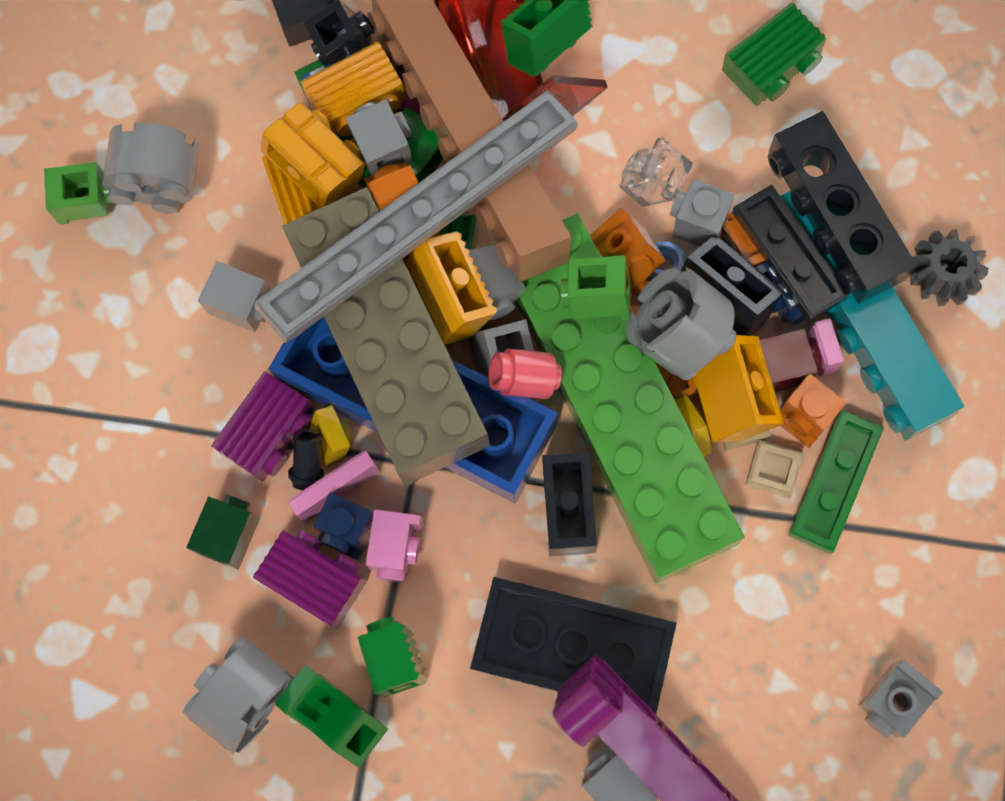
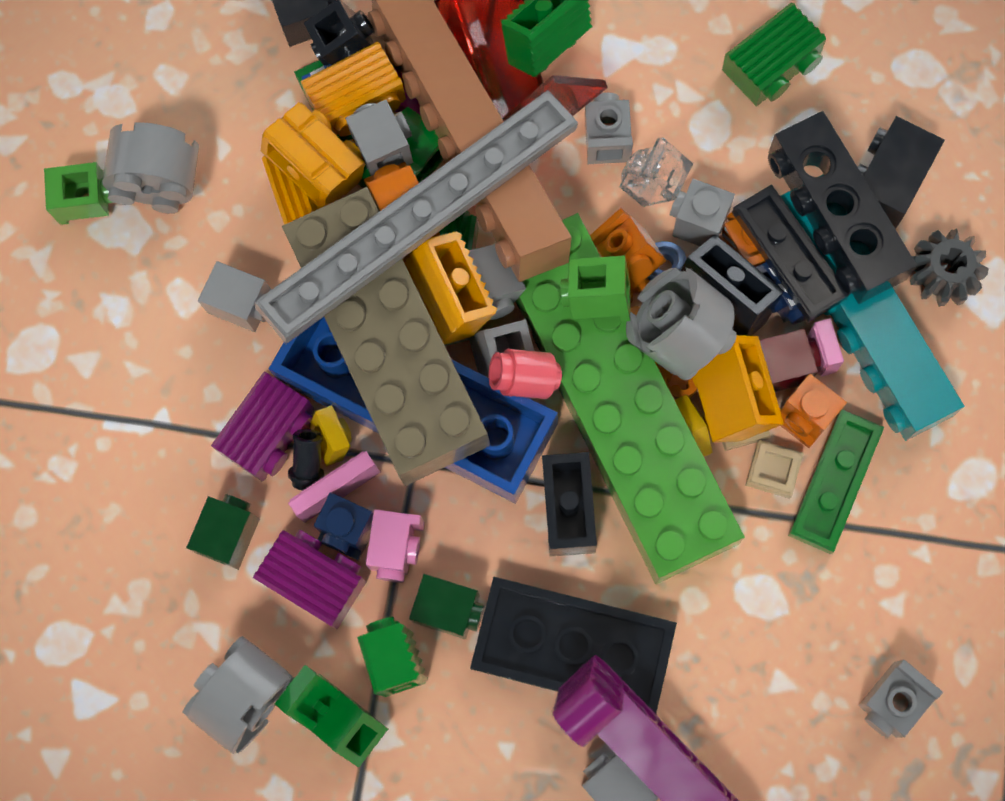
none -> dark green brick [409,574,485,640]
none -> light grey brick [585,92,633,164]
none -> black brick [858,116,945,229]

